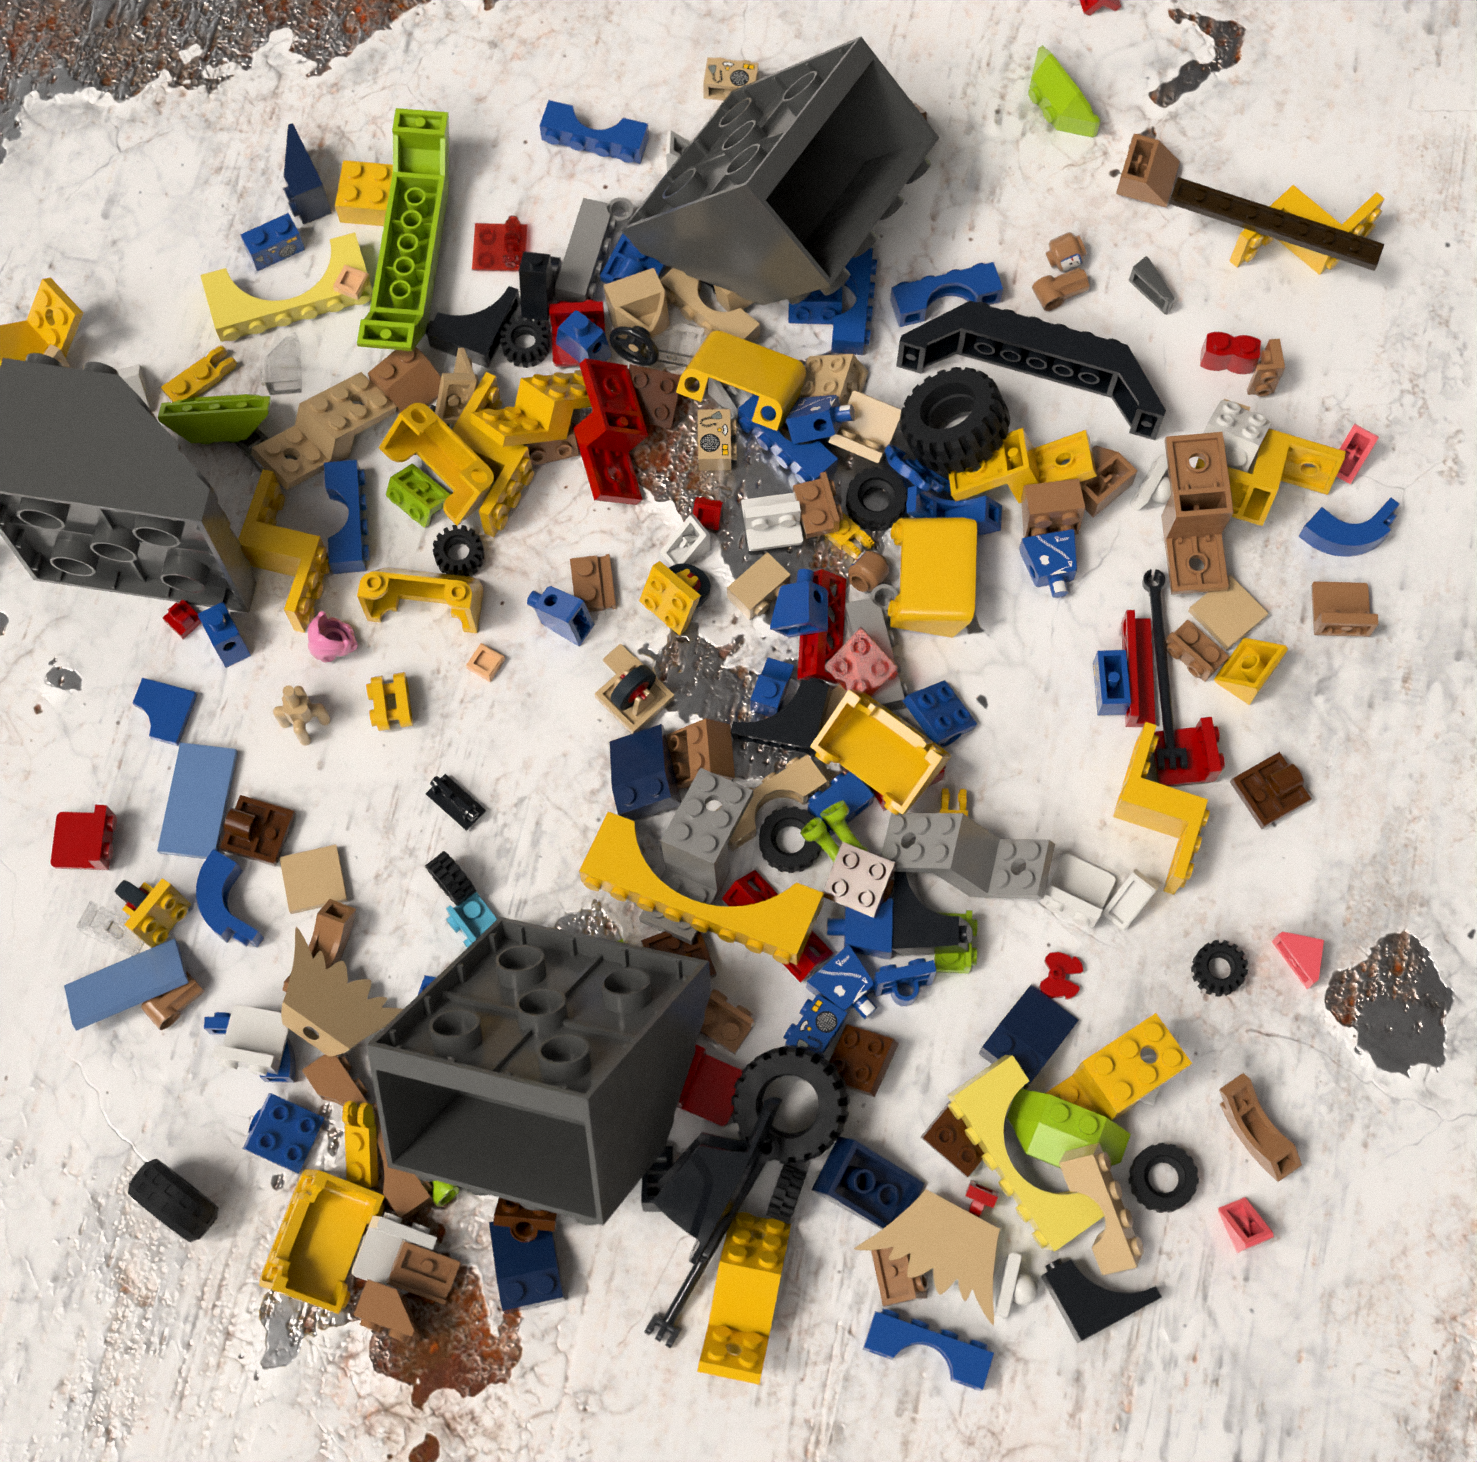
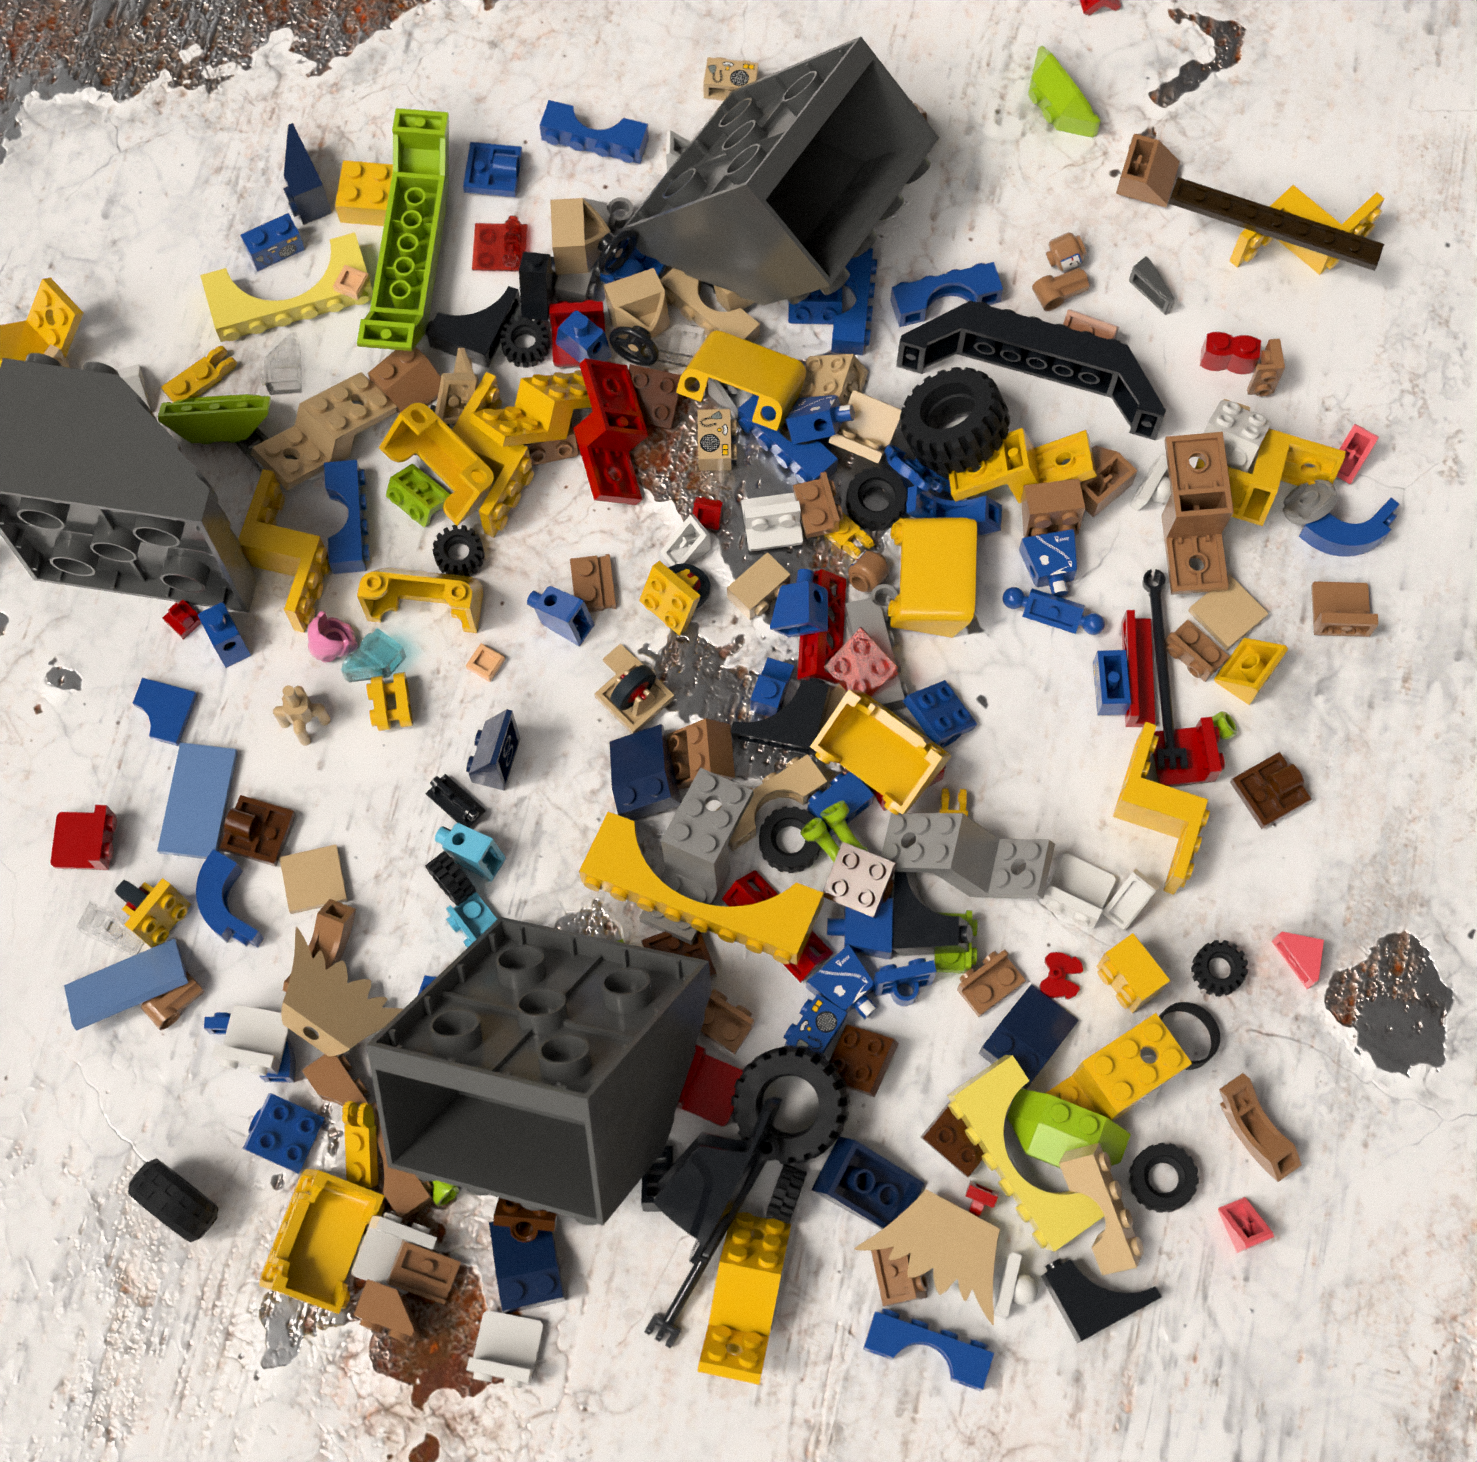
none -> clear light blue slope [341,628,407,682]
none -> medium azure torso [435,823,506,882]
none -> blue plate [463,142,523,197]
none -> dark blue slope [466,709,520,791]
none -> white bracket [466,1310,543,1389]
none -> tan piece [550,198,637,275]
none -> medium nougat bracket [957,950,1026,1017]
none -> blue plate [1002,587,1105,635]
none -> nougat plate [1063,309,1119,339]
none -> yellow brick [1096,933,1170,1013]
none -> black tyre [1159,1002,1220,1070]
none -> lime tile [1212,711,1238,740]
none -> light grey tile [1283,480,1338,525]

